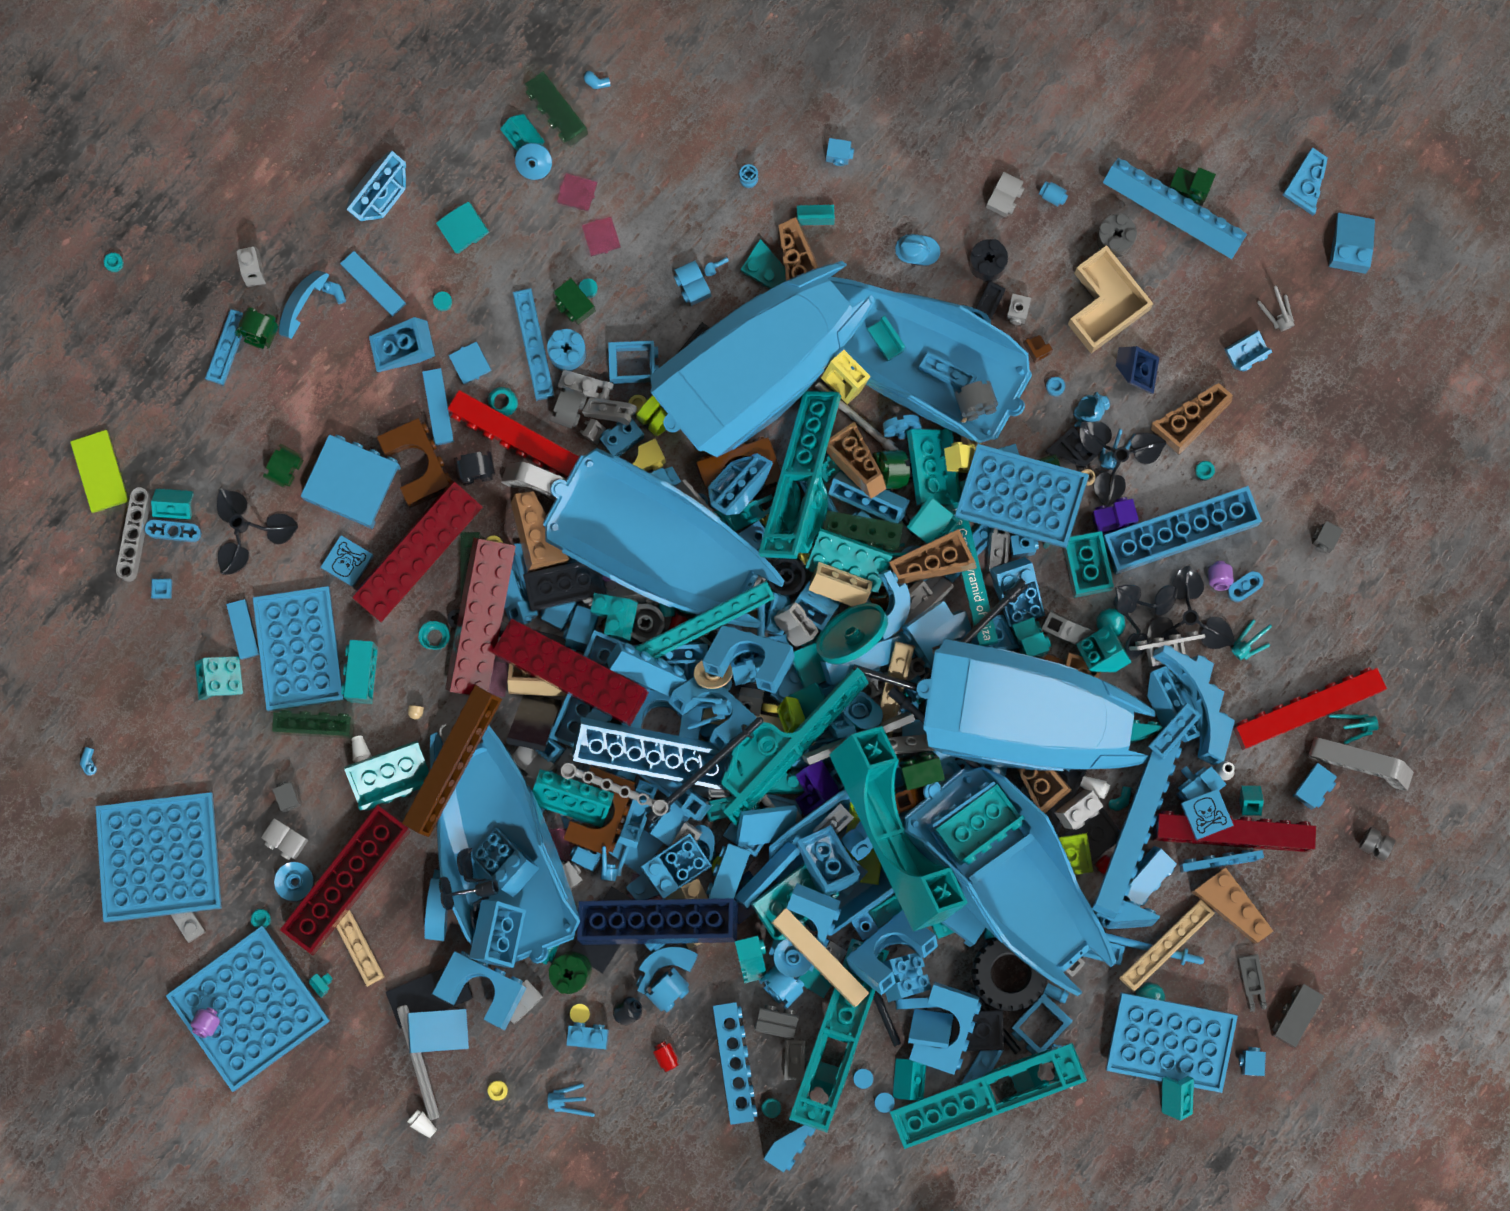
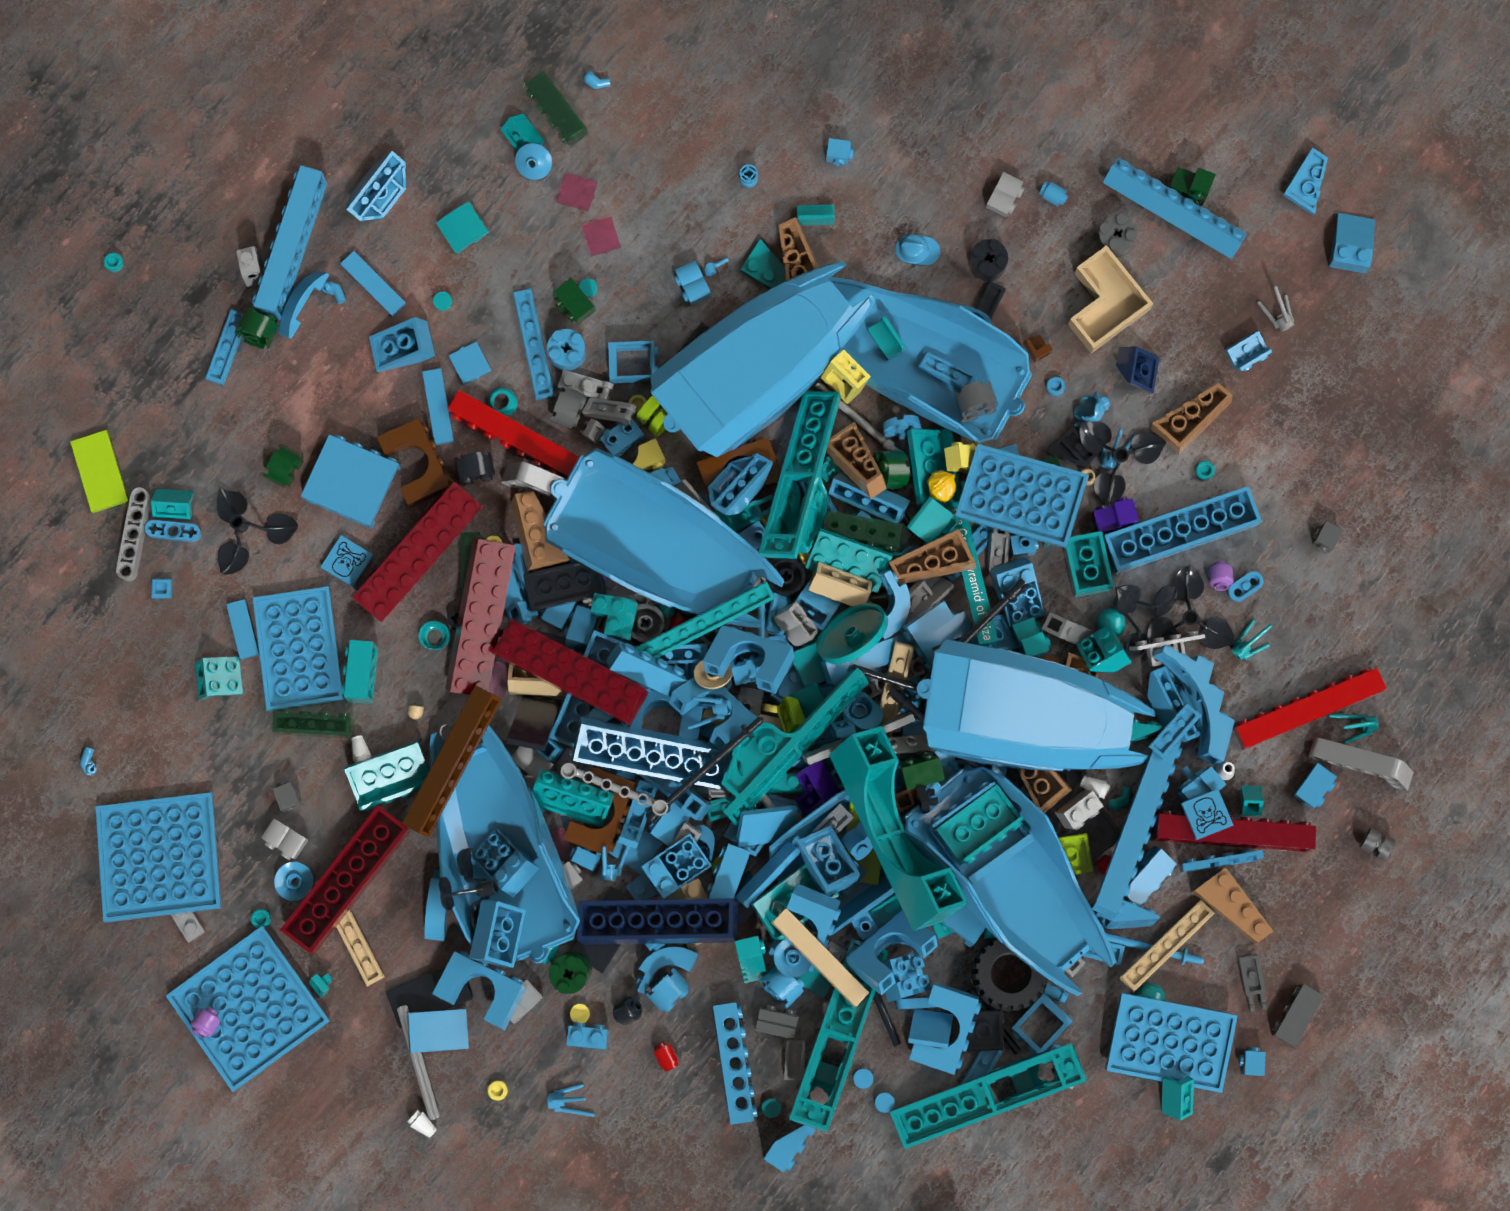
teal panel [893,1059,926,1100] -> none
light grey brick [1006,294,1031,325] -> none
none -> dark azure brick [253,165,328,321]
none -> black tile [916,786,938,814]
none -> yellow hair [927,470,956,503]

